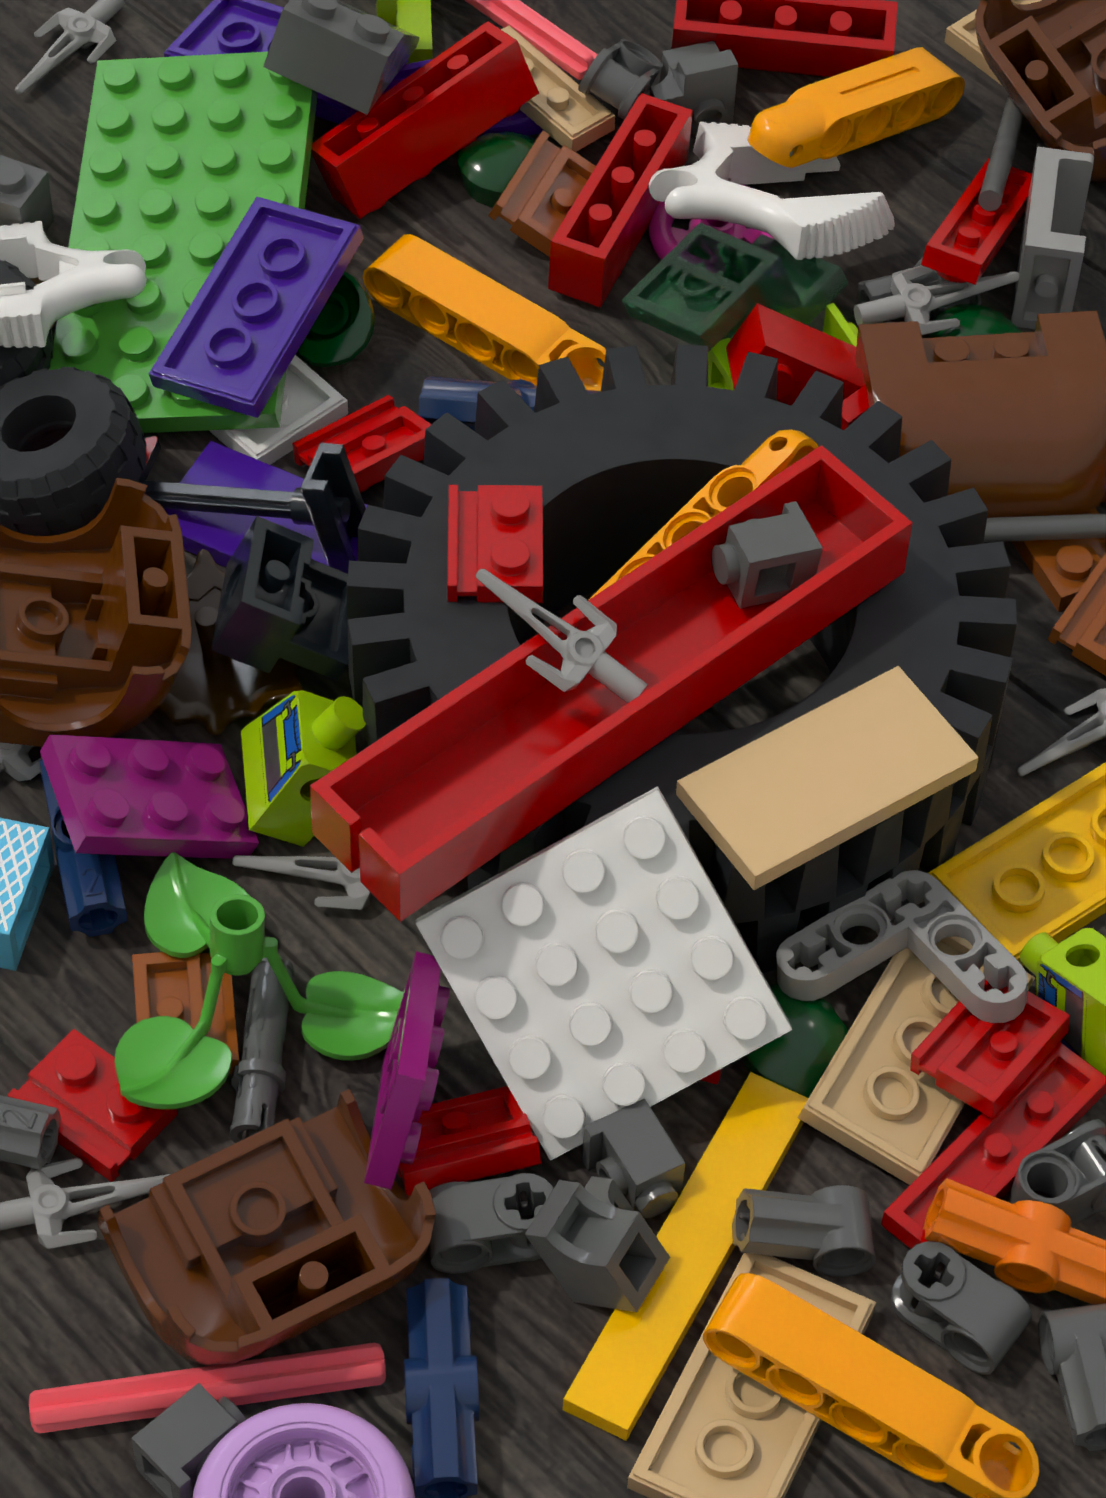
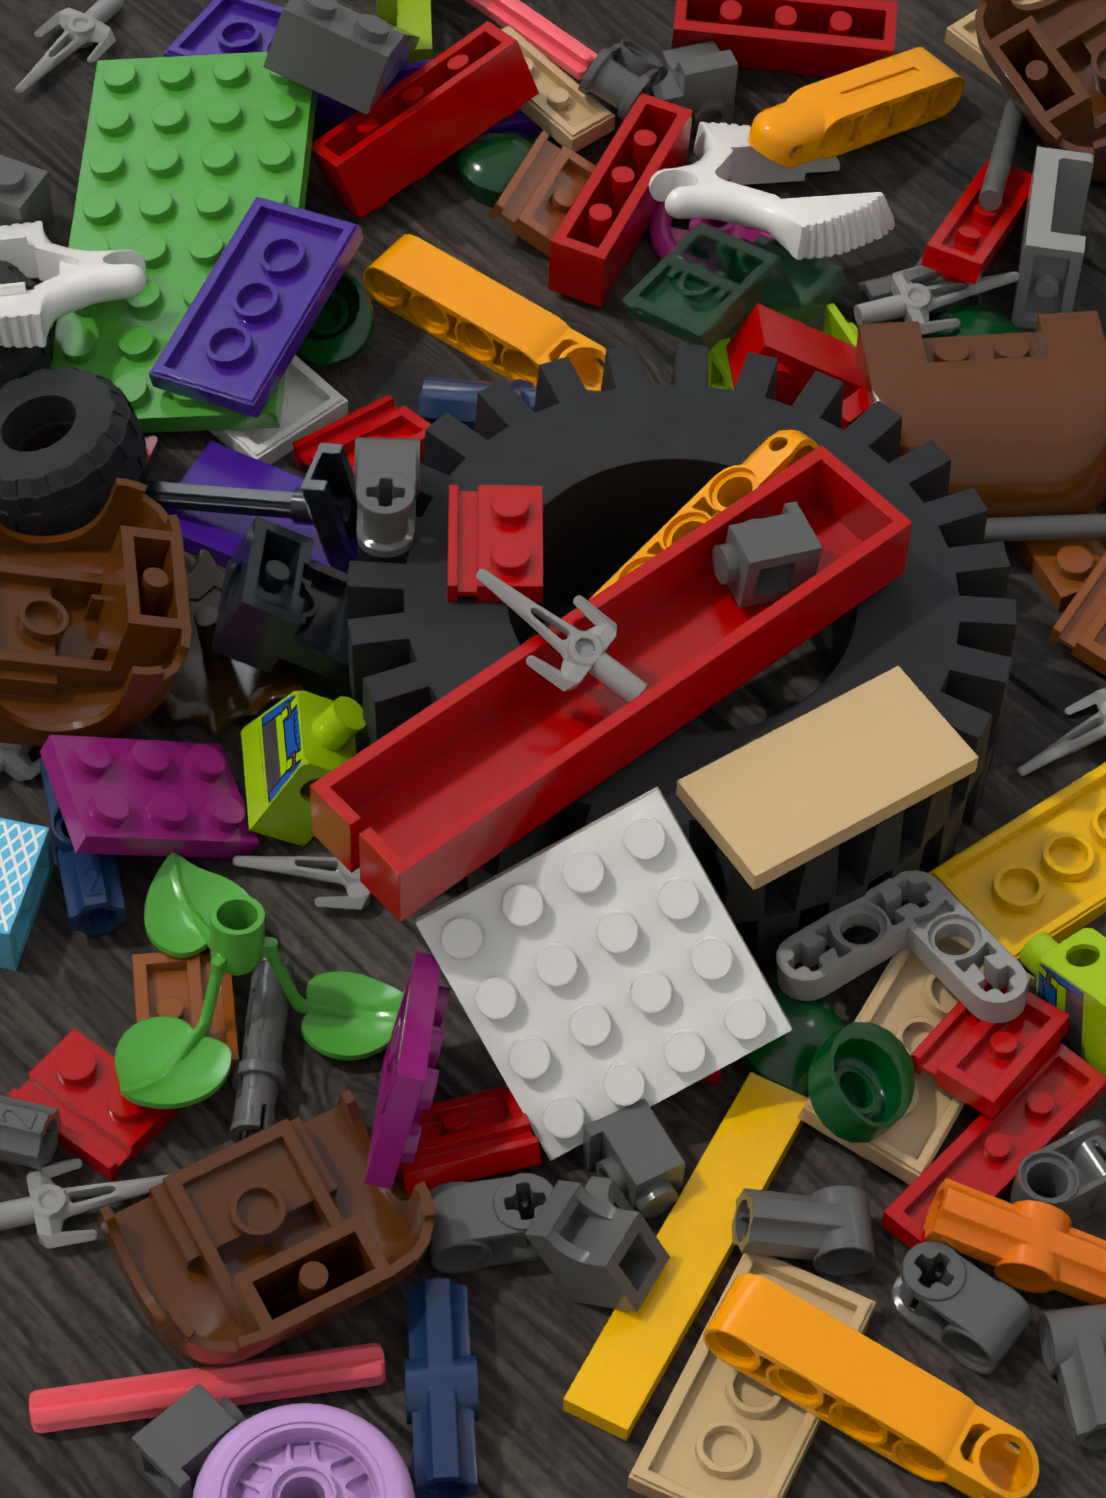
none -> dark grey piece [354,437,420,558]
none -> dark green hat [808,1022,915,1143]

